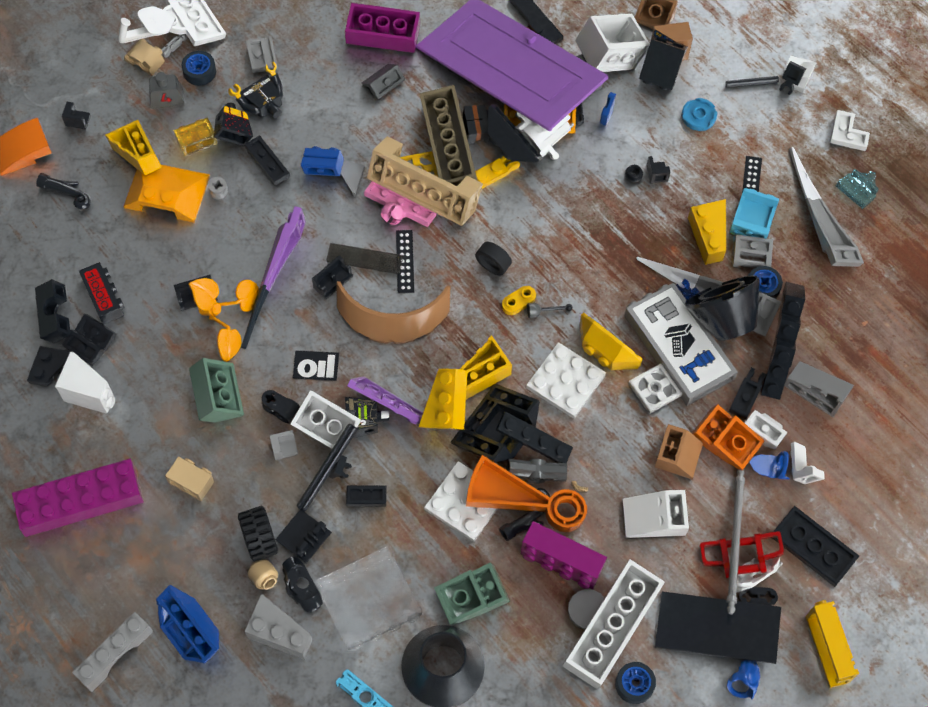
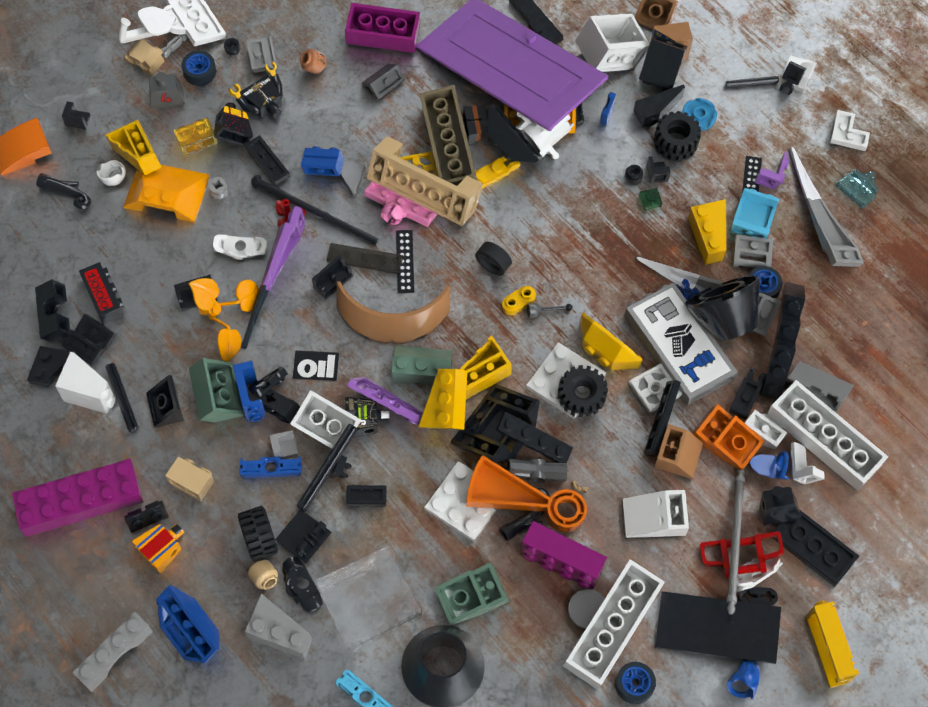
none -> white hair [96,160,126,186]
none -> black axle [105,363,139,432]
none -> black hinge [124,500,169,533]
none -> torso [132,524,184,574]
none -> black slope [146,375,184,428]
none -> white piece [213,234,268,260]
none -> black bush [224,38,241,55]
none -> blue panel [233,360,266,422]
none -> blue piece [239,456,302,478]
none -> black wing [248,367,288,397]
none -> black bar [251,175,379,245]
none -> red plant [276,199,306,227]
none -> nougat head [300,49,326,74]
none -> sand green slope [391,345,453,385]
none -> black tyre [558,365,608,418]
none -> black slope [633,84,685,128]
none -> clear green plate [639,188,663,211]
none -> black tile [644,380,681,456]
none -> black tyre [654,111,701,161]
none -> medium lavender bracket [755,151,790,190]
none -> black torso [759,486,801,525]
none -> white brick [767,380,888,491]

